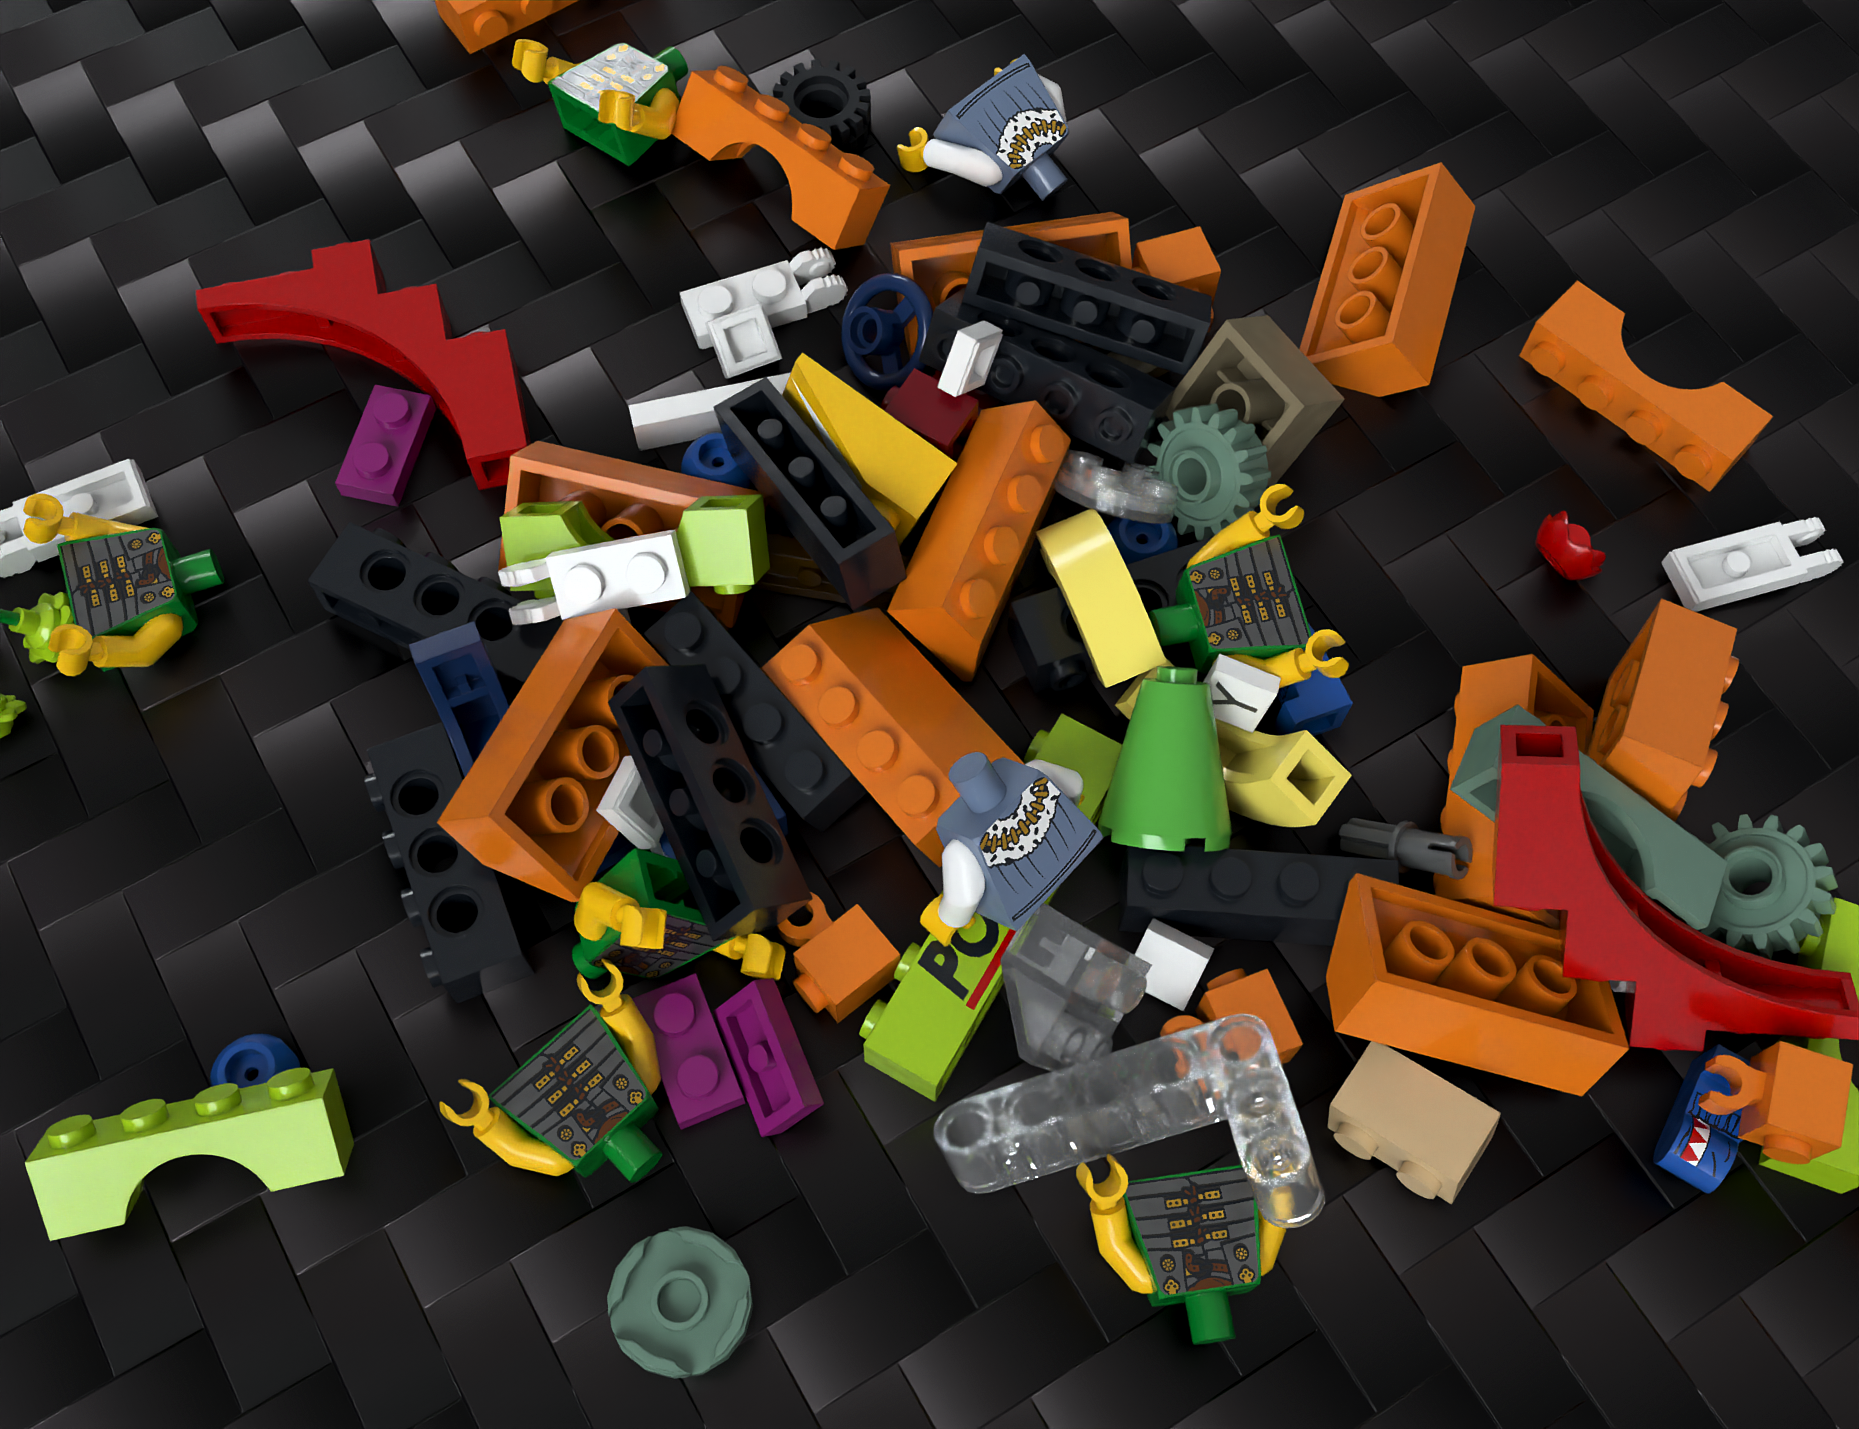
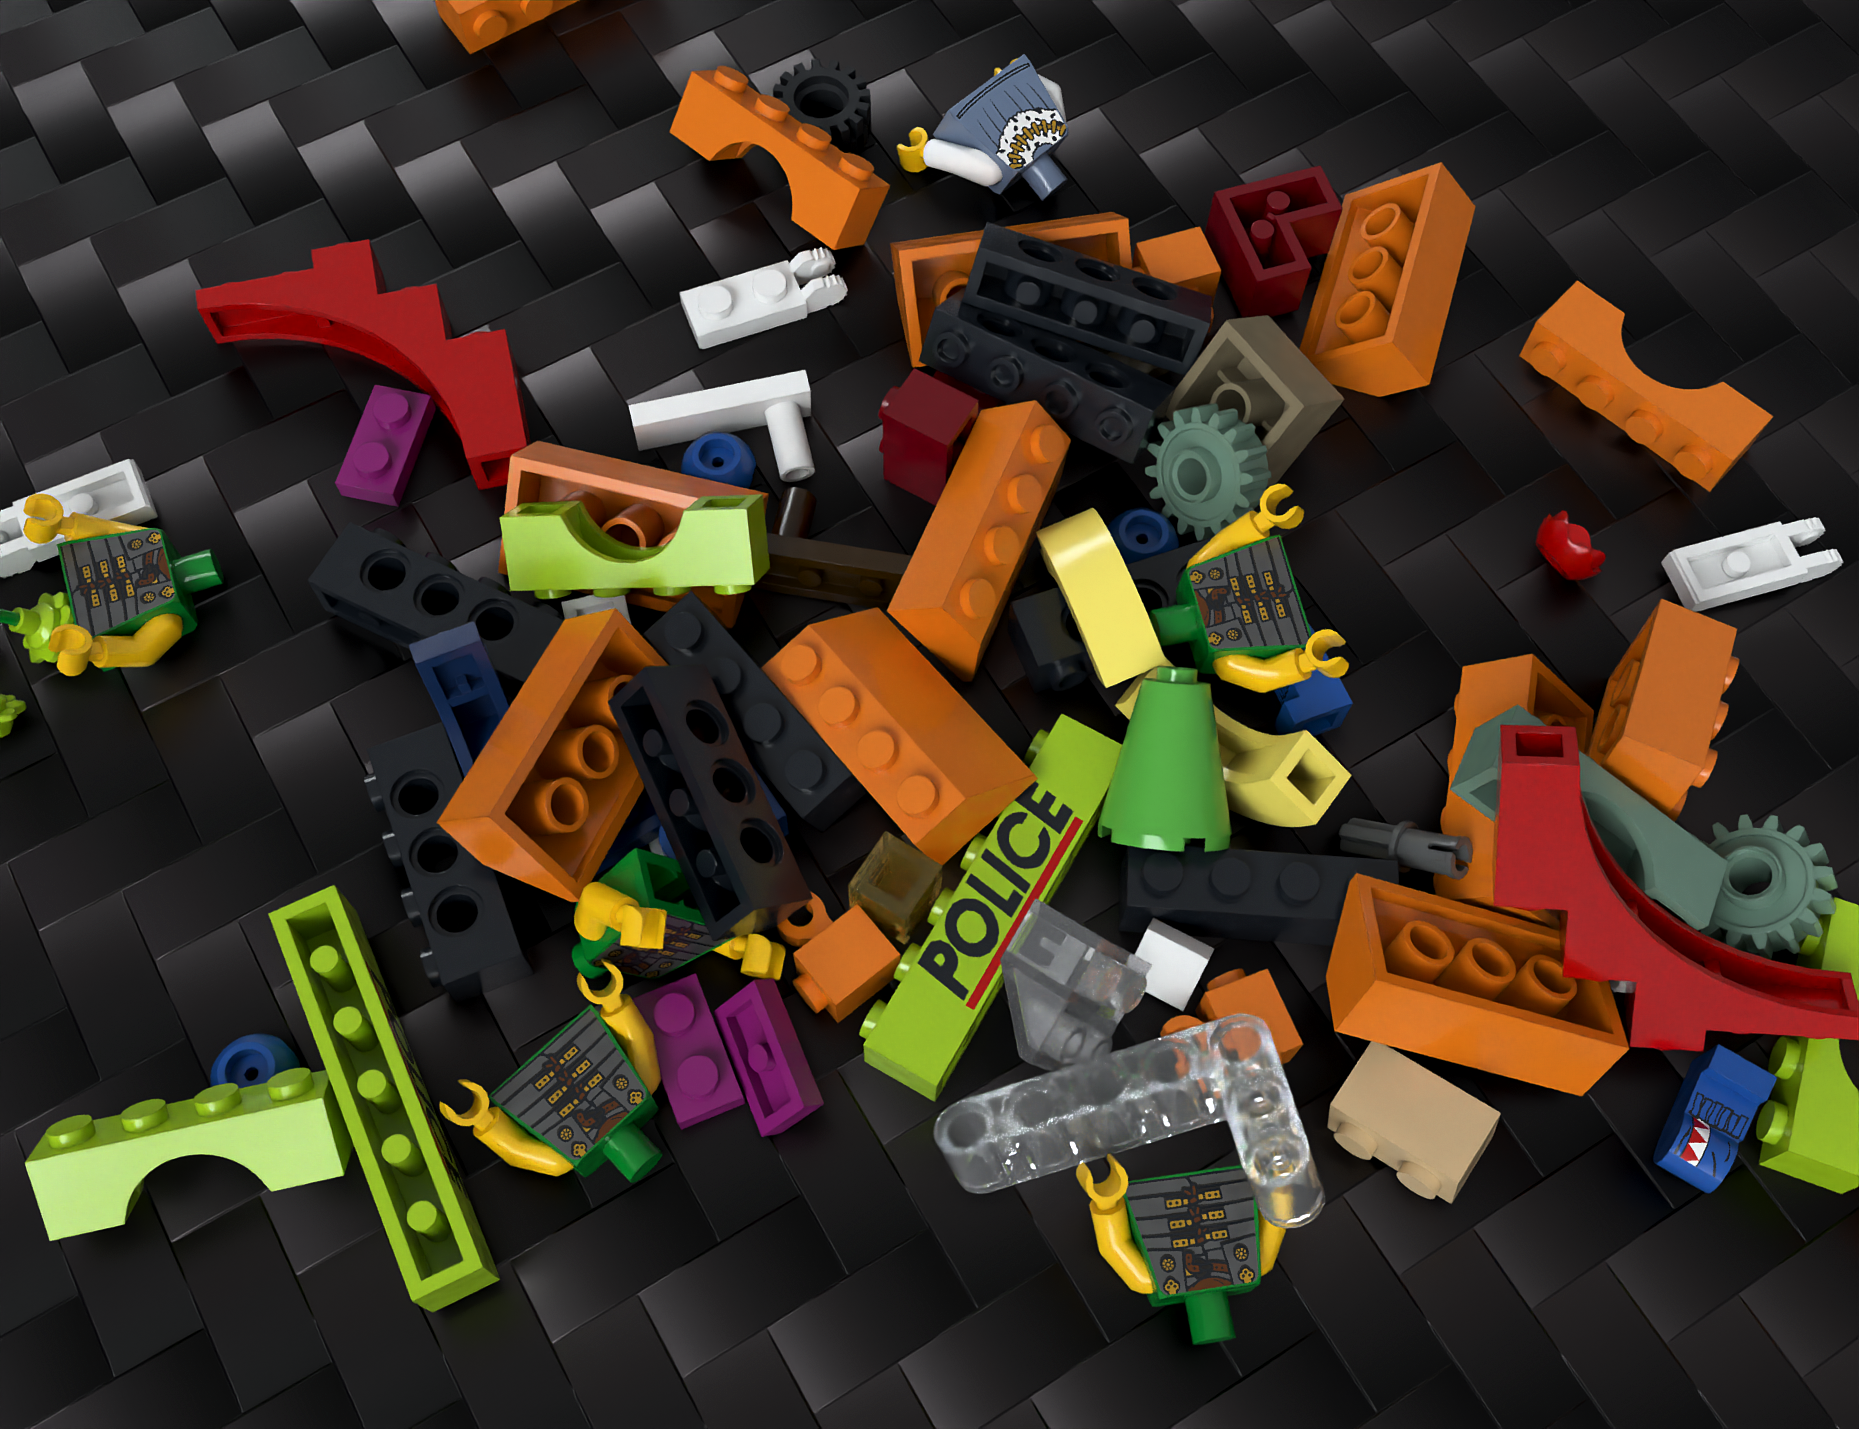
white hinge [498,530,690,625] -> none
torso [512,39,688,166] -> none
white tile [596,756,664,849] -> none
sand green tile [607,1226,753,1379] -> none
white tile [705,303,782,378] -> none
black brick [713,377,907,610] -> none
yellow slope [782,352,958,548] -> none
dark blue piece [841,273,934,392] -> none
torso [920,752,1104,947] -> none
white tile [937,320,1003,397] -> none
clear tile [1054,450,1179,524] -> none
white tile [1203,654,1281,733] -> none
orange brick [1698,1041,1853,1164] -> none
none -> lime brick [268,885,501,1313]
none -> clear yellow brick [848,831,943,944]
none -> dark red brick [1204,165,1343,318]

